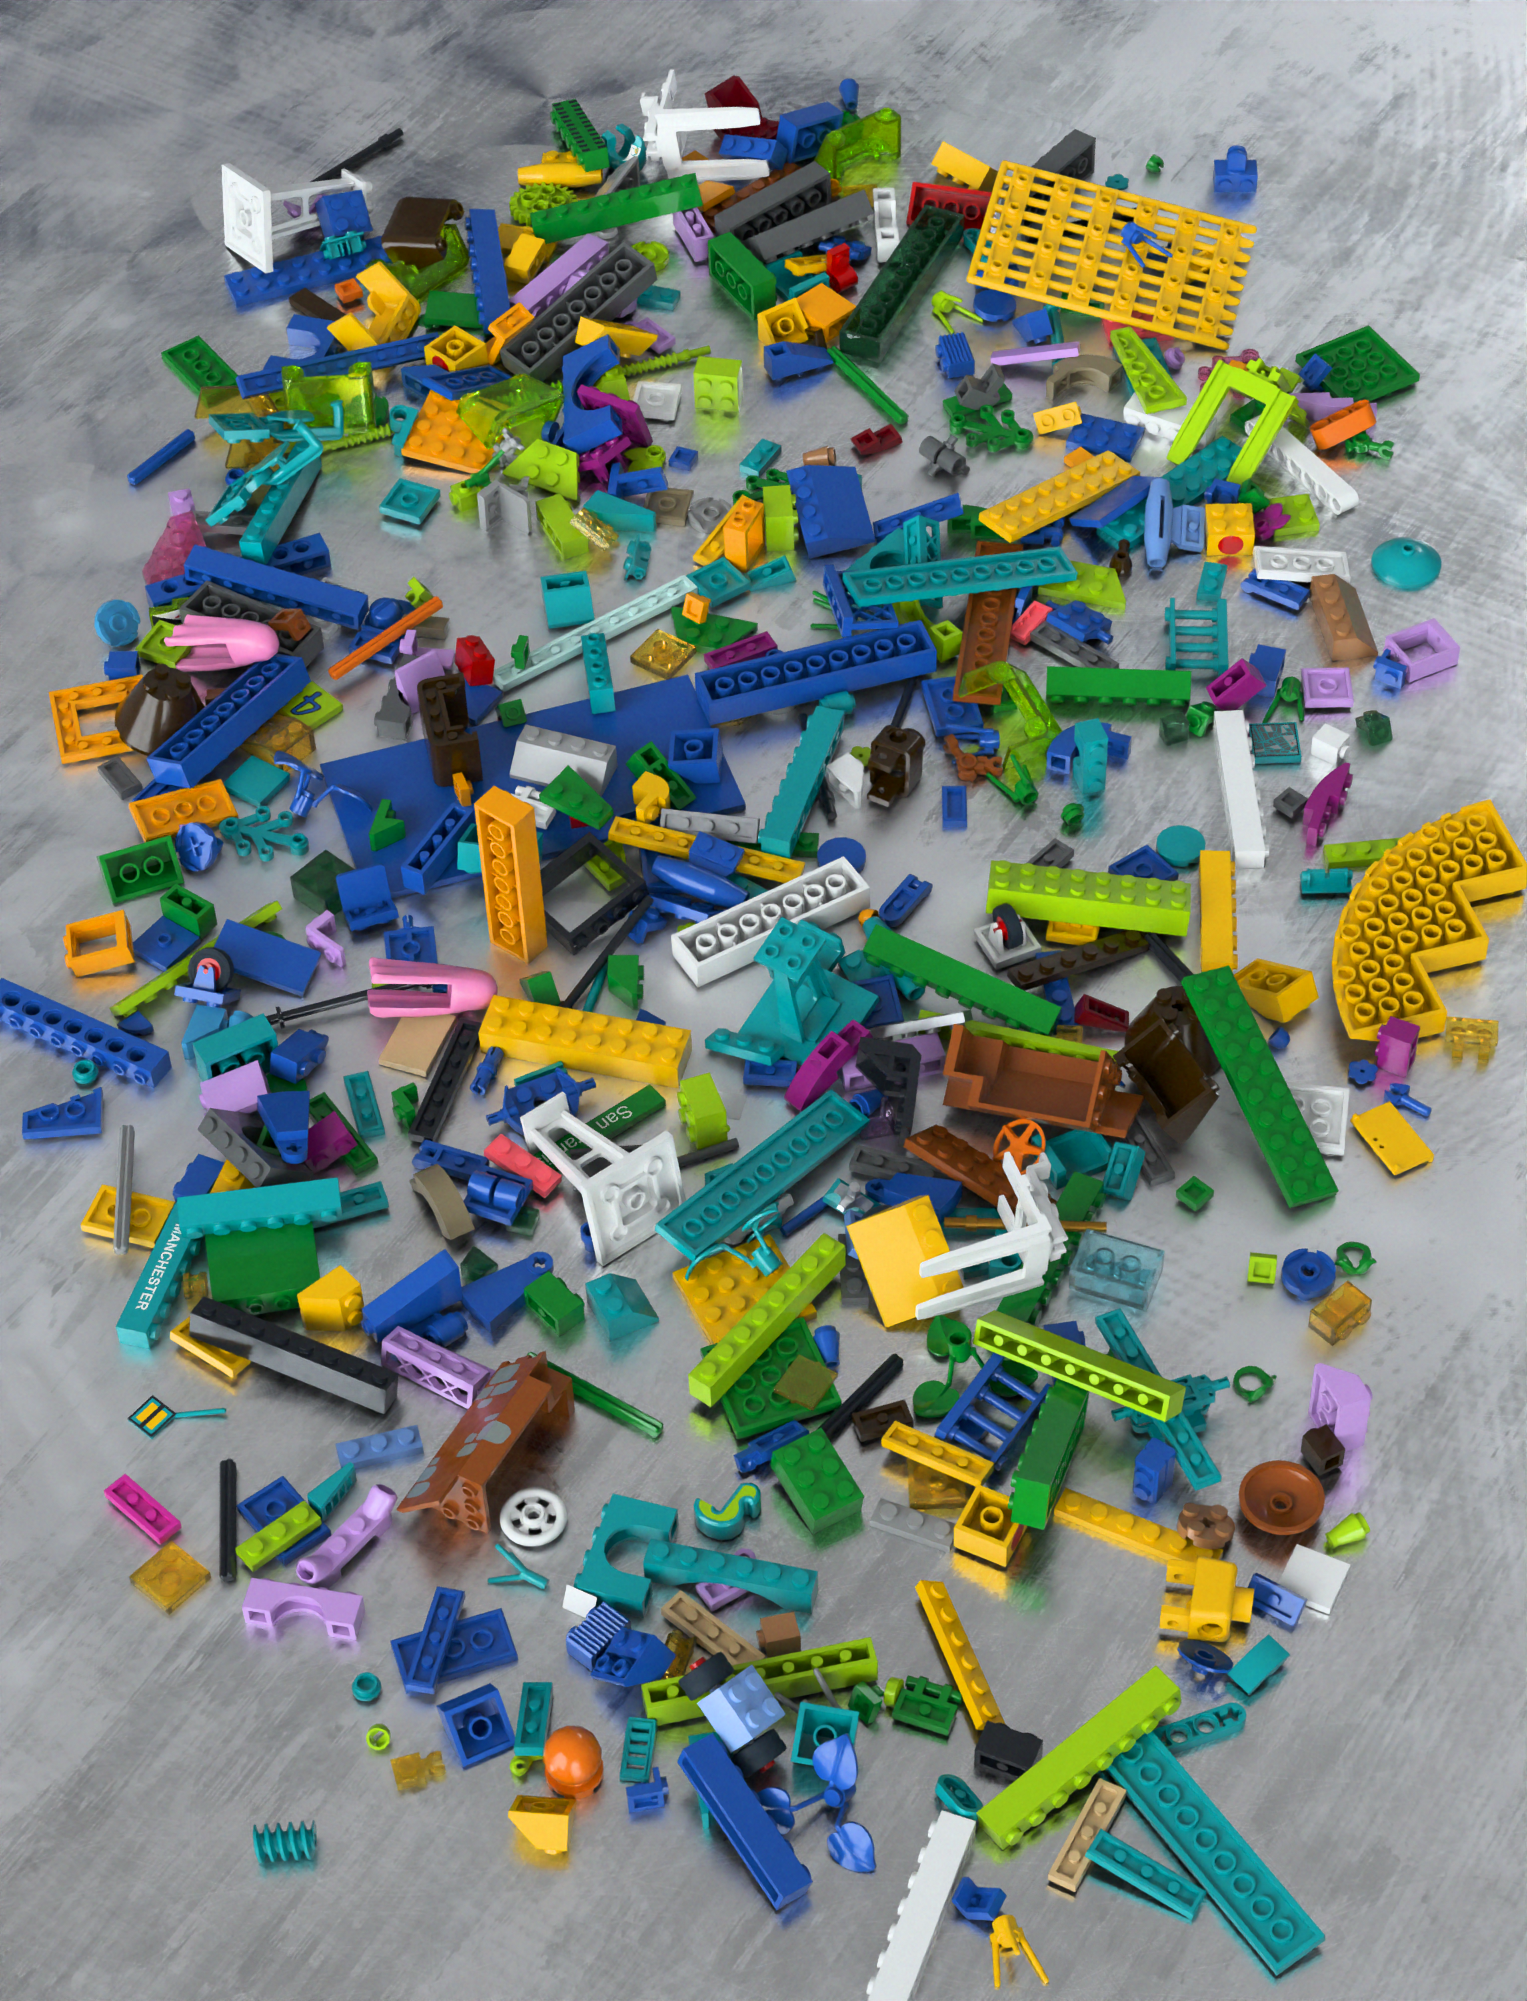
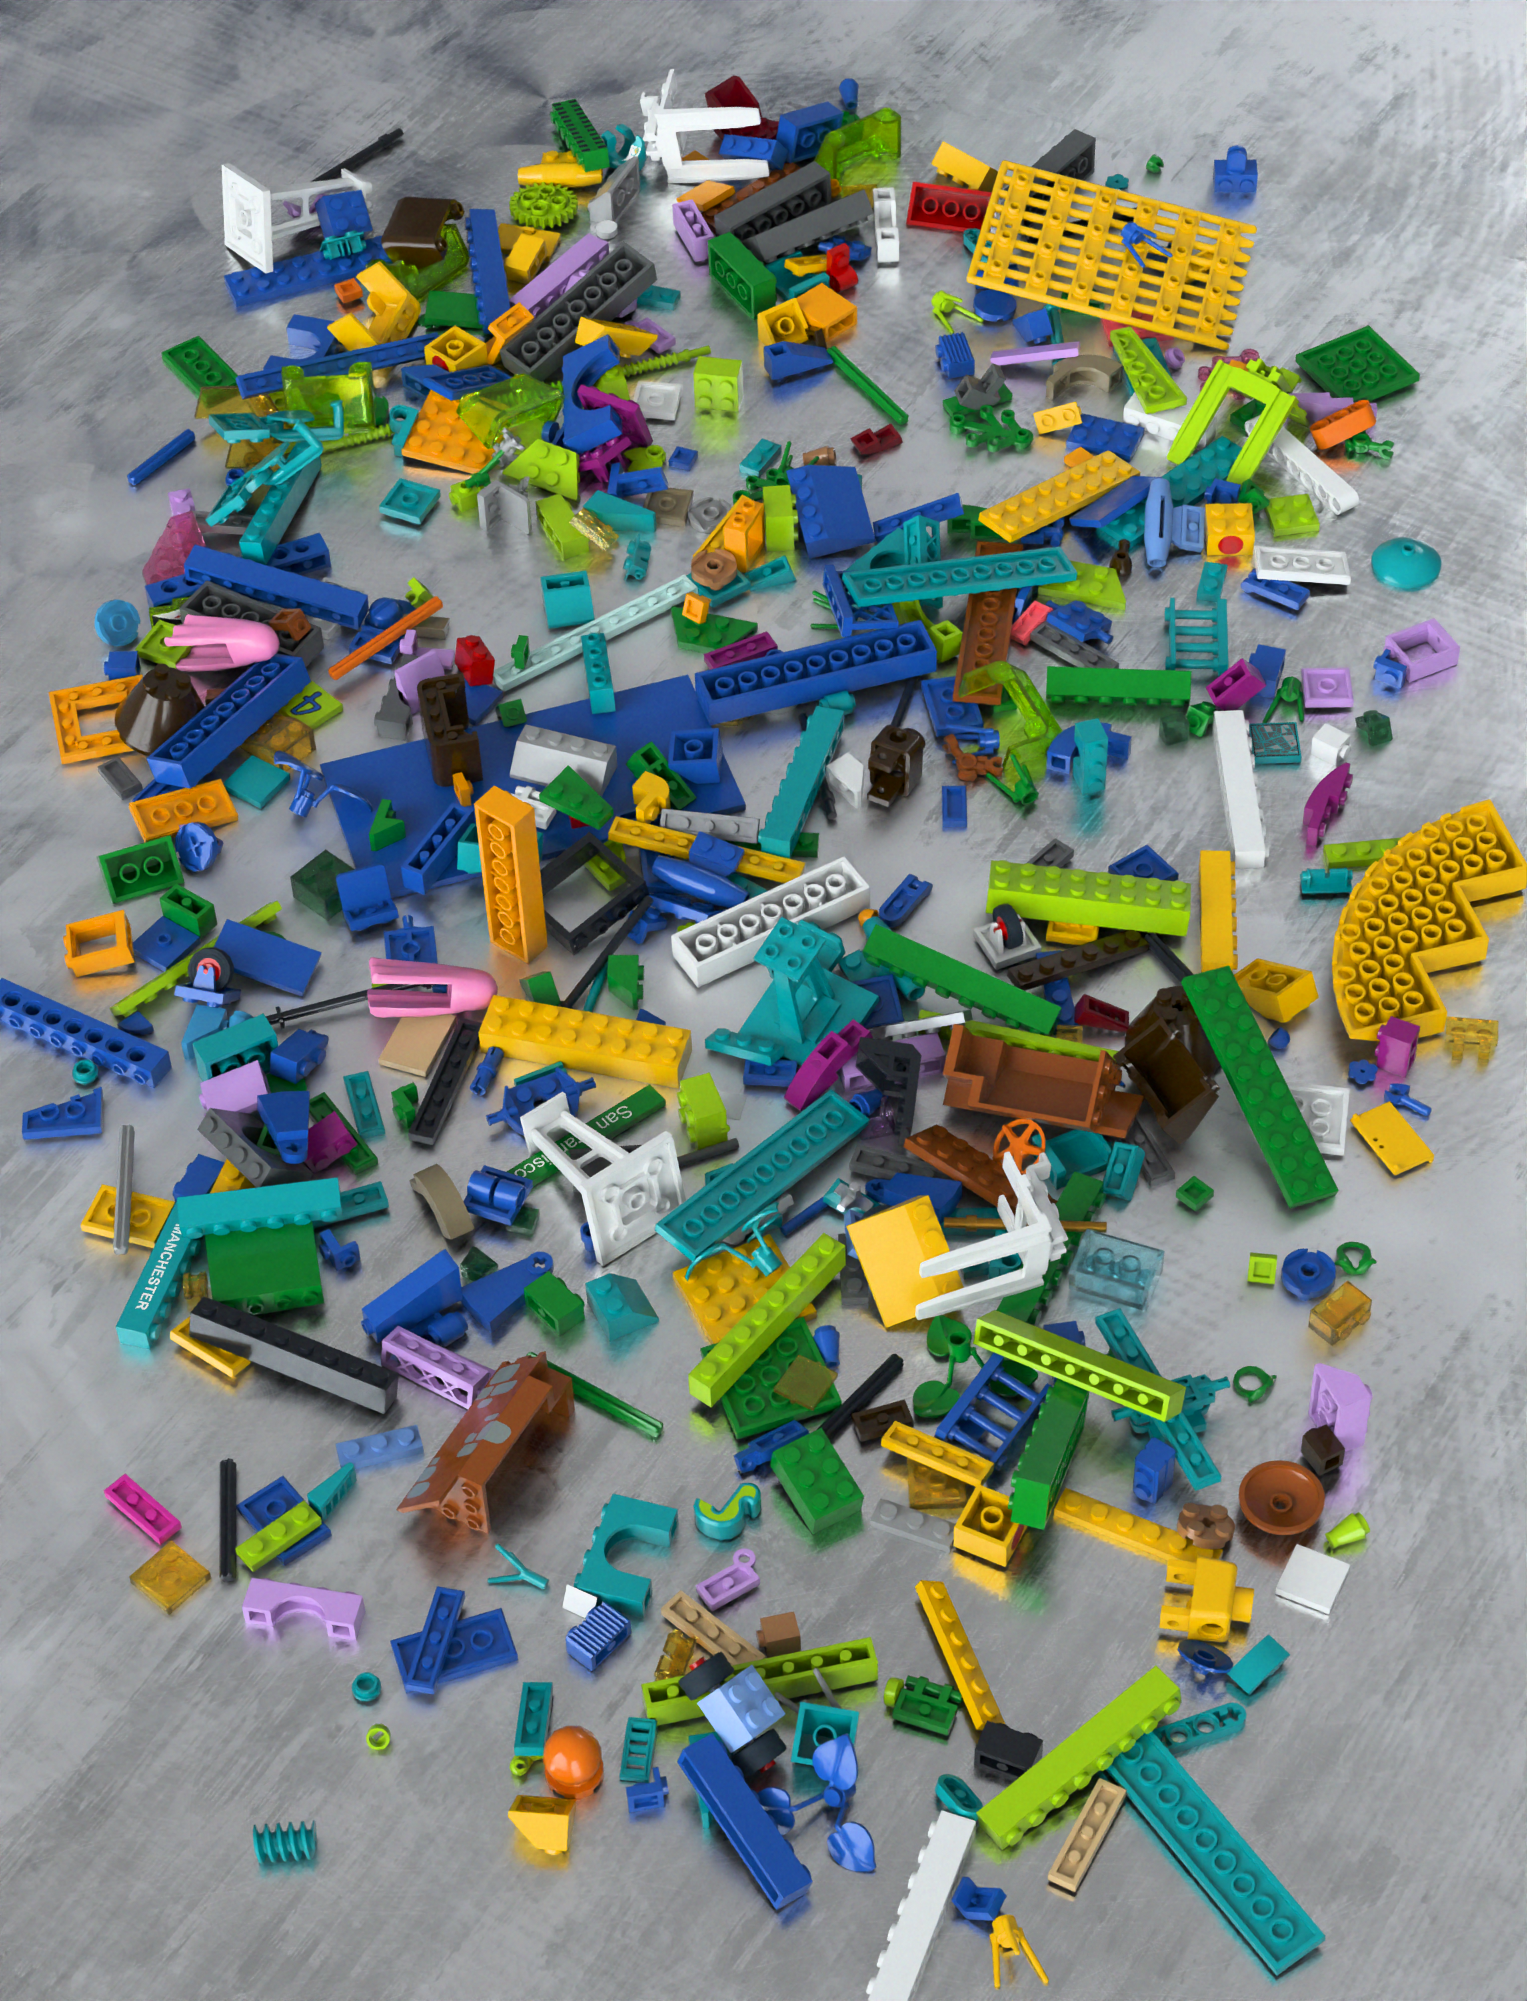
piece [127,1395,227,1439] -> none
teal plant [219,806,310,862] -> none
dark brown tile [289,288,346,321] -> none
lavender plate [296,1484,398,1589] -> none
yellow slope [297,1265,364,1331] -> none
lavender bracket [305,910,346,967] -> none
clear yellow plate [390,1751,446,1791] -> none
blue plate [412,1140,490,1181] -> none
blue slope [436,1683,515,1767] -> none
coral plate [484,1134,562,1198] -> none
white plate [500,1487,568,1546] -> none
green brick [530,173,703,244] -> none
blue slope [590,1627,676,1687] -> none
clear yellow plate [630,629,696,680] -> none
lime tile [631,241,669,272] -> none
teal arch [643,1539,818,1614] -> none
blue tile [817,837,866,873] -> none
clear green brick [839,205,965,363] -> none
green tile [848,1681,884,1725] -> none
lime plant [850,746,871,766] -> none
dark grey pin [919,434,970,477] -> none
green plate [1061,803,1085,825] -> none
teal tile [1085,1829,1207,1920] -> none
teal tile [1156,825,1206,867] -> none
plate [1248,1573,1308,1627] -> none
magenta plate [1253,503,1291,540] -> none
dark grey plate [1273,787,1308,818] -> none
blue bracket [1298,353,1332,393] -> none
medium nougat slope [1309,574,1378,661] -> none
none -> blue bracket [318,1229,360,1271]
none -> medium nougat plate [691,549,737,590]
none -> green plant [775,441,820,486]

